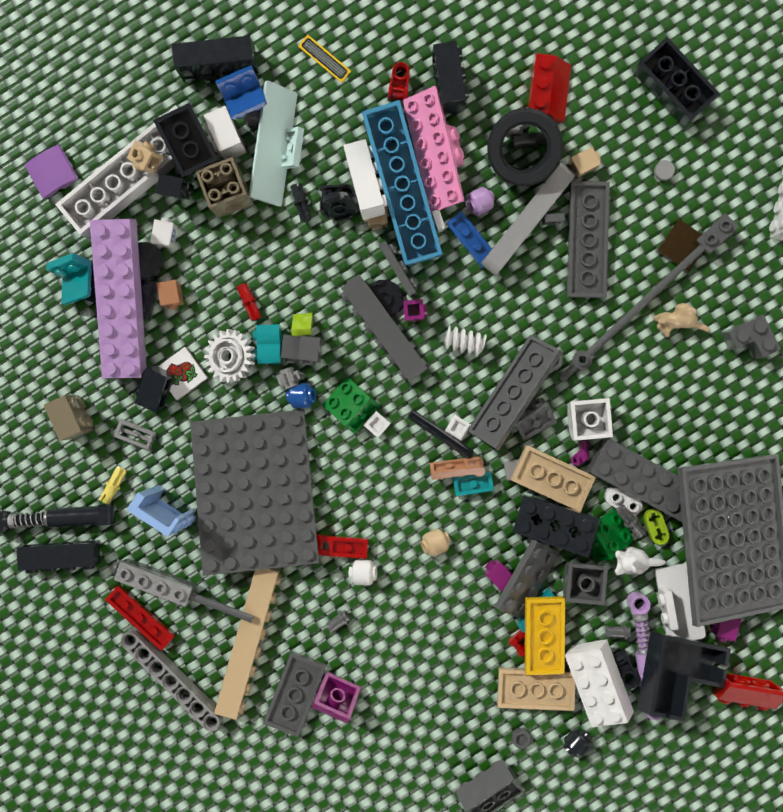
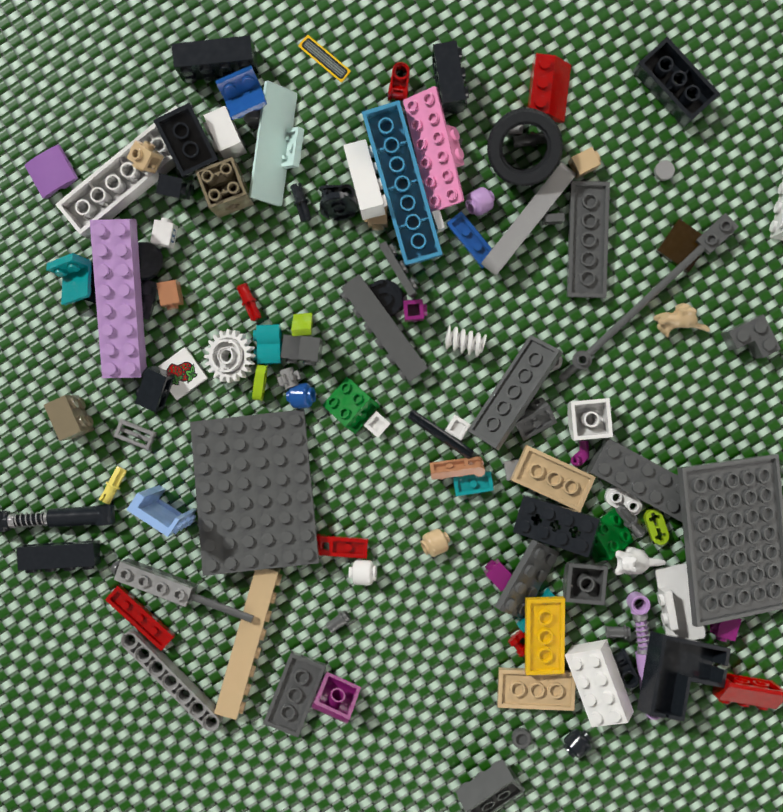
none -> lime beam [252,364,268,401]

